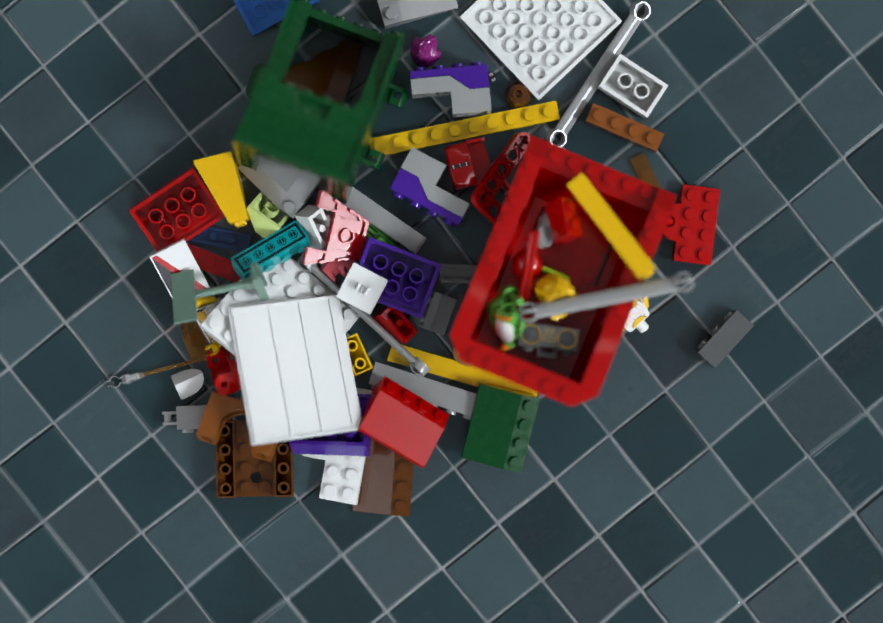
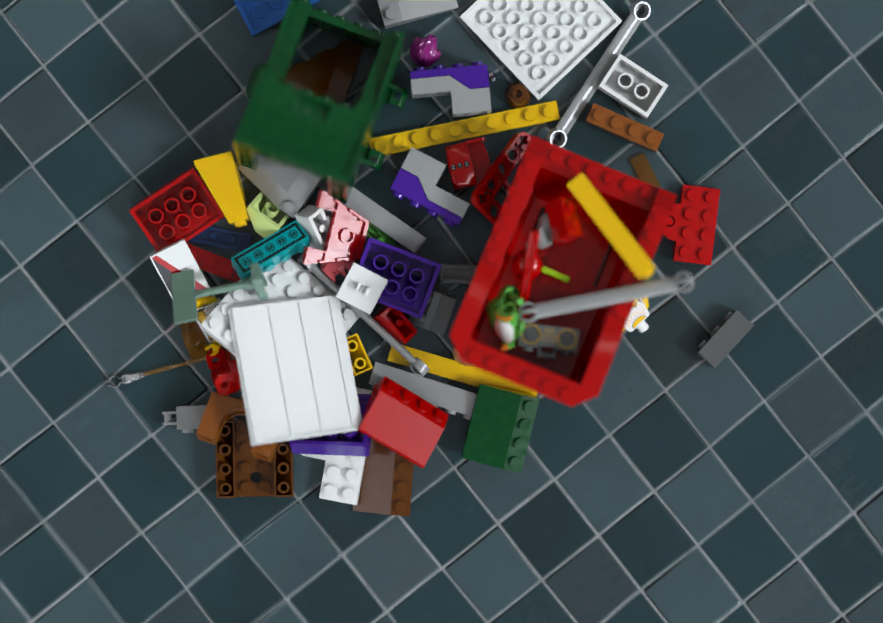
white brick [171,369,204,400] -> none
yellow hair [534,273,577,321] -> none

